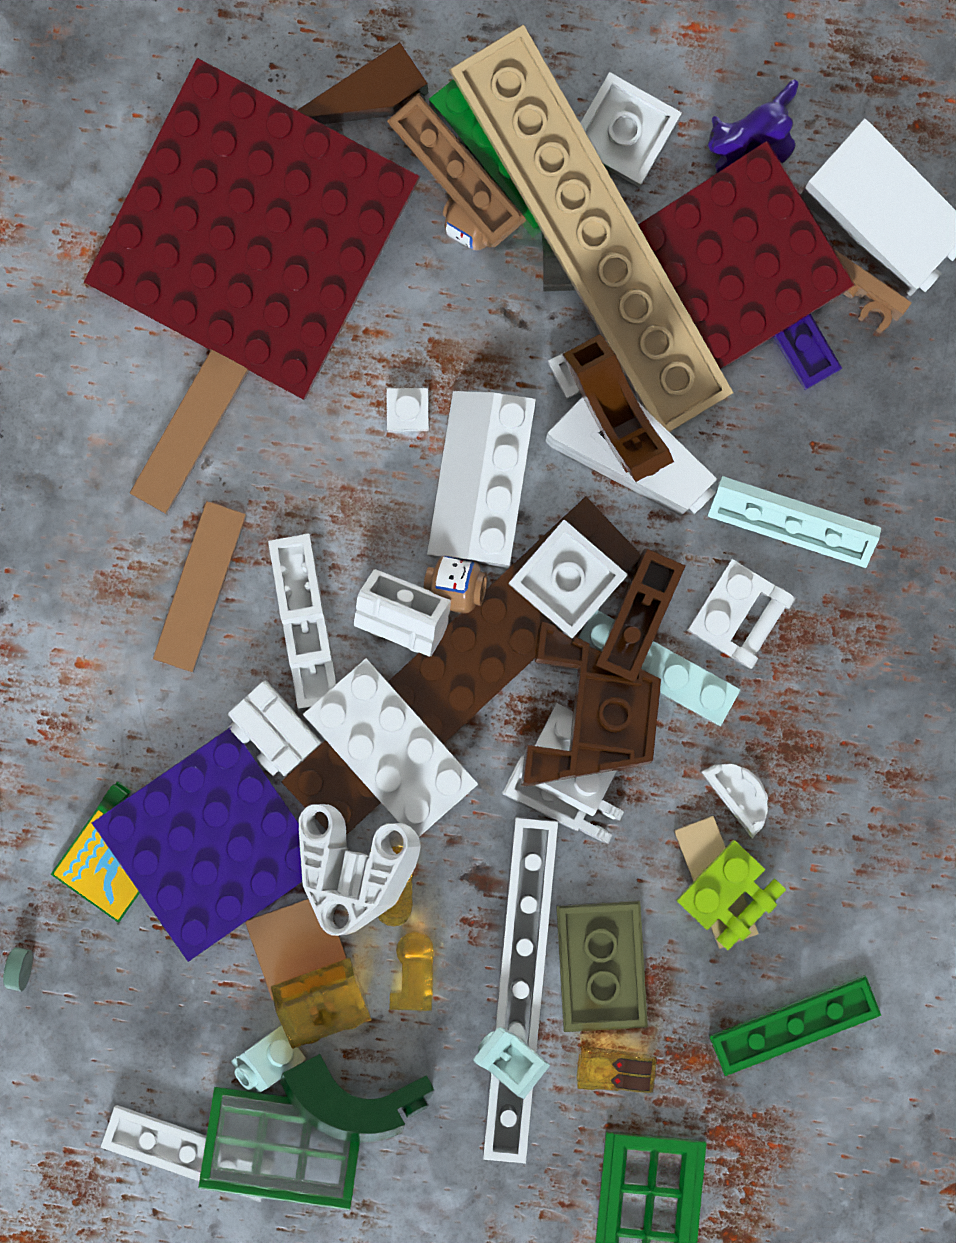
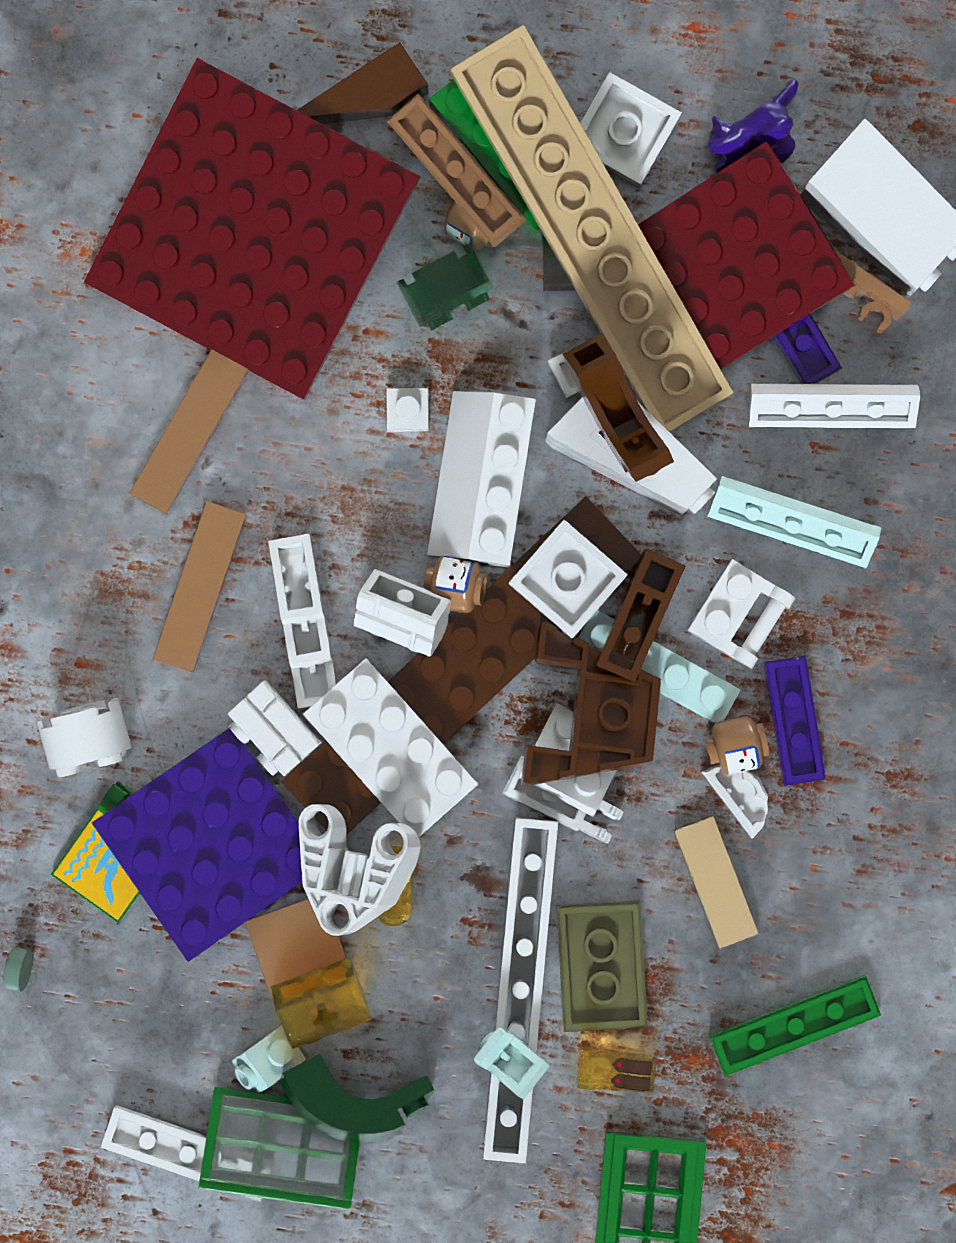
clear yellow leg [389,931,434,1011] -> none
lime plate [676,840,786,950] -> none
none -> white brick [36,698,132,777]
none -> clear green brick [396,243,494,331]
none -> medium nougat head [705,716,769,775]
none -> white plate [748,384,920,428]
none -> dark purple tile [763,655,826,786]

